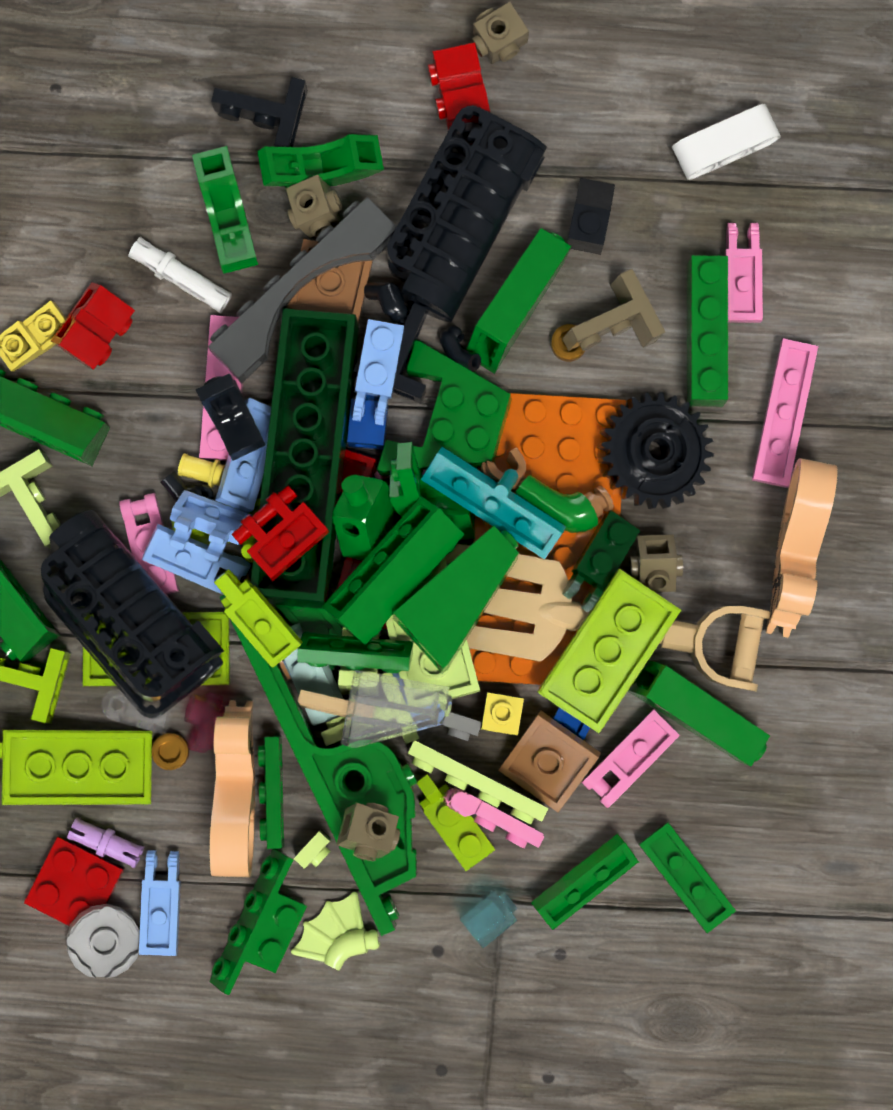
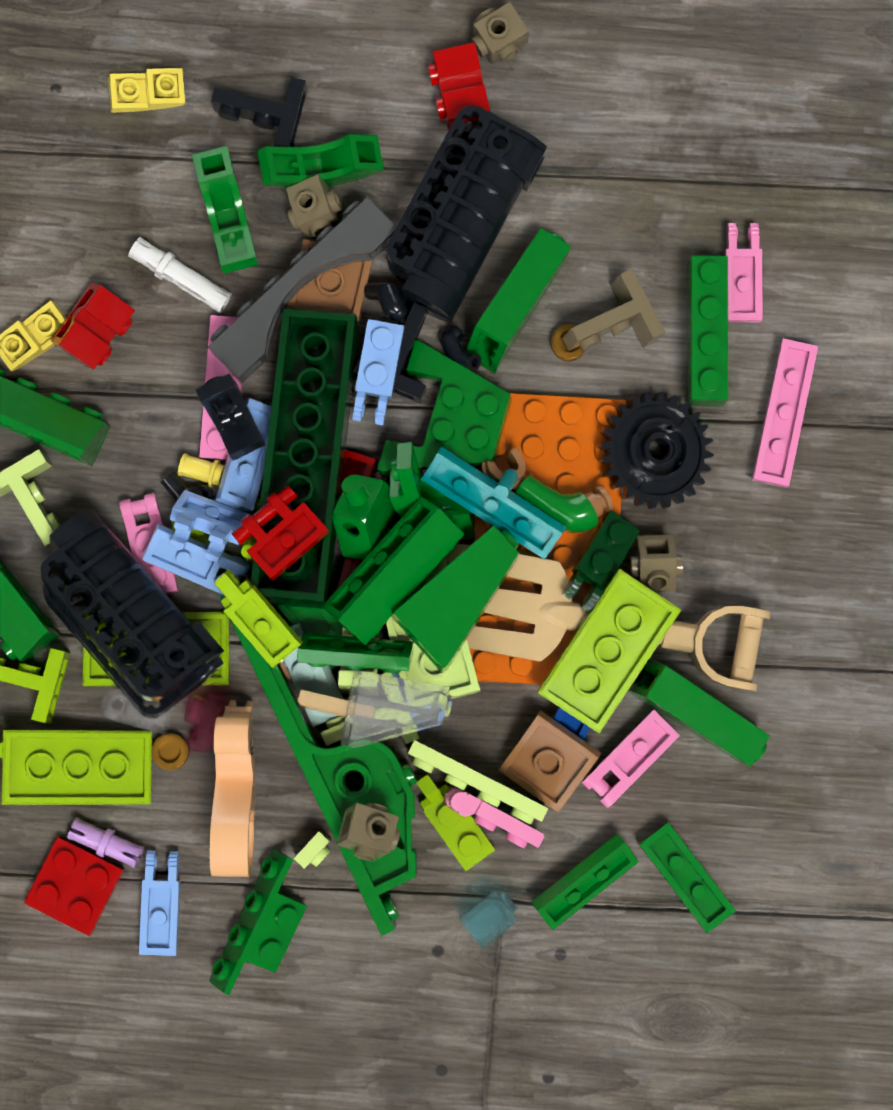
light grey tile [66,904,140,978] -> none
green plate [258,737,284,849] -> none
yellowish green arm [291,891,380,971] -> none
blue brick [347,395,389,450] -> none
light grey plate [442,711,482,741] -> none
light yellow brick [481,692,524,736] -> none
black slope [567,178,615,255] -> none
white beam [672,104,781,180] -> none
light nougat animal [766,458,837,638] -> none
none -> light yellow slope [108,68,185,113]

